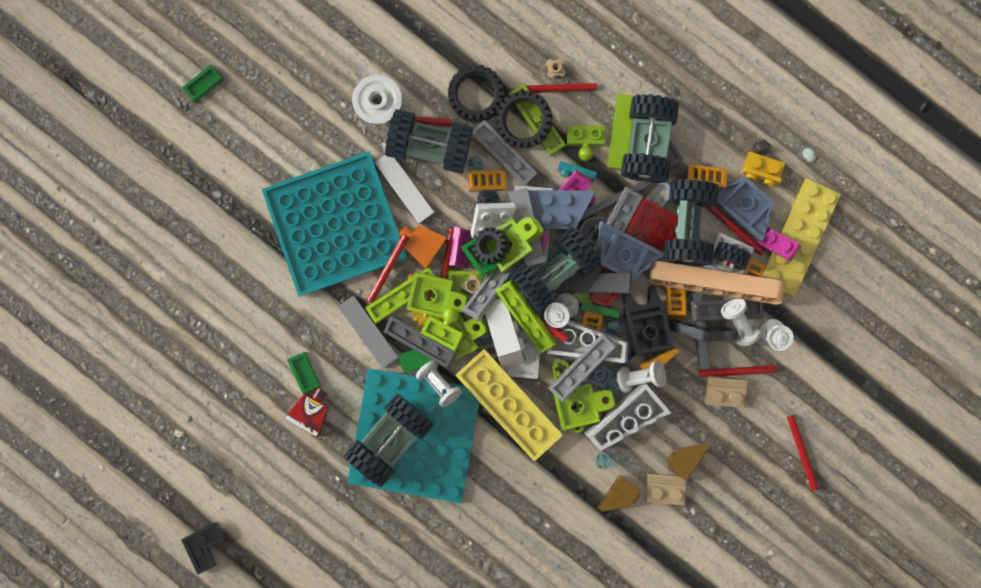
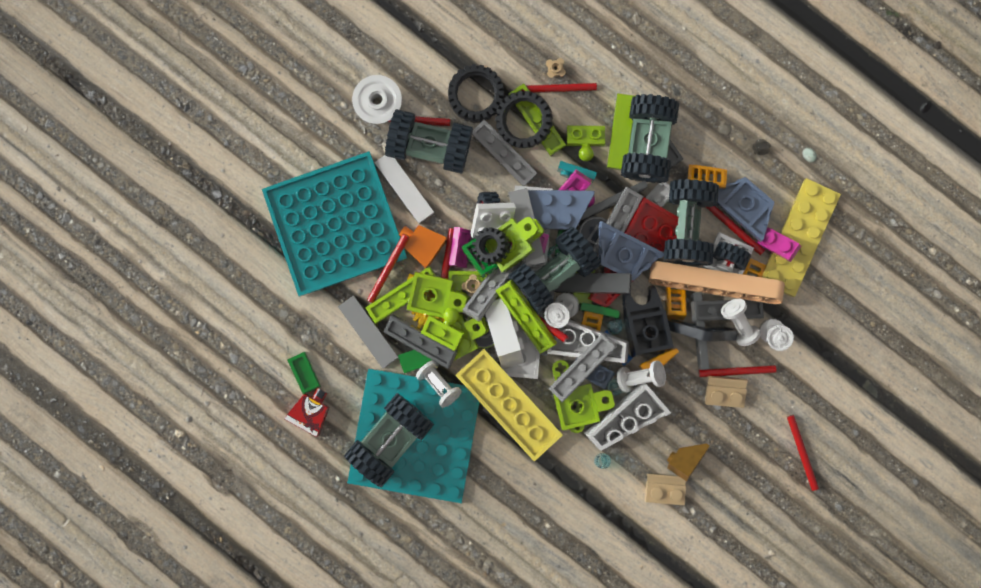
black plate [181,521,226,575] -> none
green tile [182,64,224,103] -> none
clear light blue hinge [468,156,483,171] -> none
light orange slope [468,170,507,192] -> none
pearl gold slope [597,475,640,511] -> none
yellow bracket [741,152,785,187] -> none

